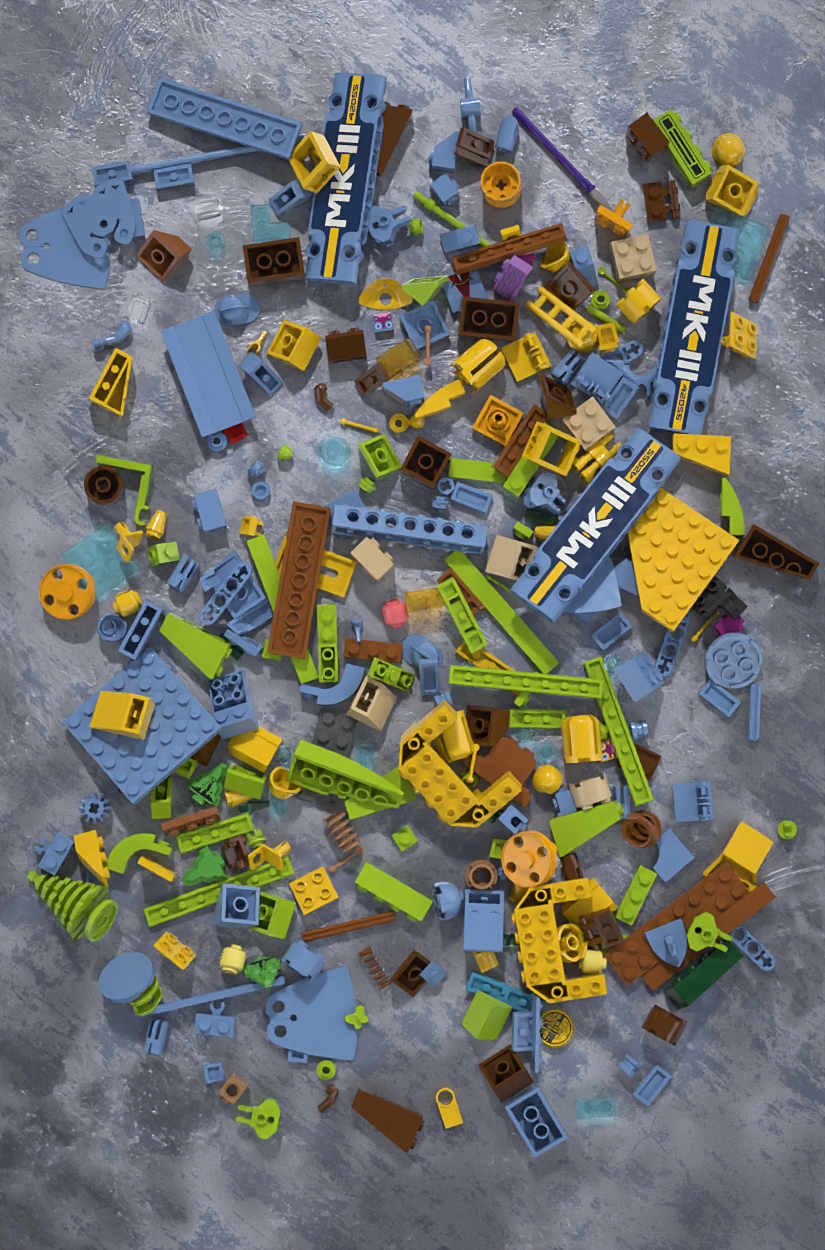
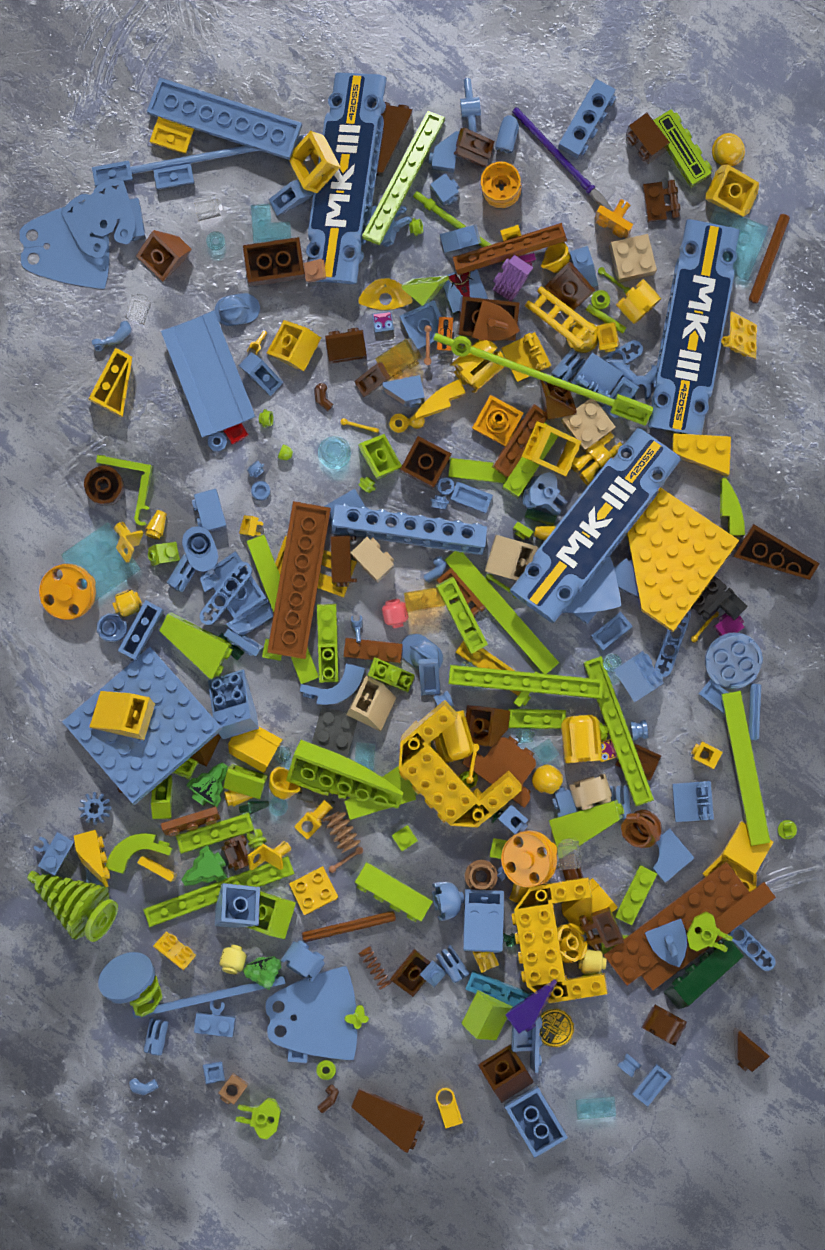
none -> medium blue arm [129,1078,159,1095]
none -> yellow plate [150,117,195,154]
none -> medium blue piece [182,526,218,572]
none -> lime plate [259,409,274,428]
none -> yellow bracket [294,800,333,839]
none -> nougat plate [303,259,326,283]
none -> reddish brown brick [330,536,357,587]
none -> tile [362,111,445,245]
none -> medium blue arm [424,556,446,584]
none -> lime bar [433,333,653,426]
none -> medium blue arm [435,945,469,983]
none -> orange sticker [437,317,453,351]
none -> dark orange shield [472,300,520,341]
none -> dark purple slope [505,979,557,1033]
none -> clear brick [557,839,582,870]
none -> medium blue brick [558,79,616,159]
none -> yellow brick [691,741,723,769]
none -> lime tile [721,691,770,846]
none -> reddish brown slope [733,1028,770,1072]

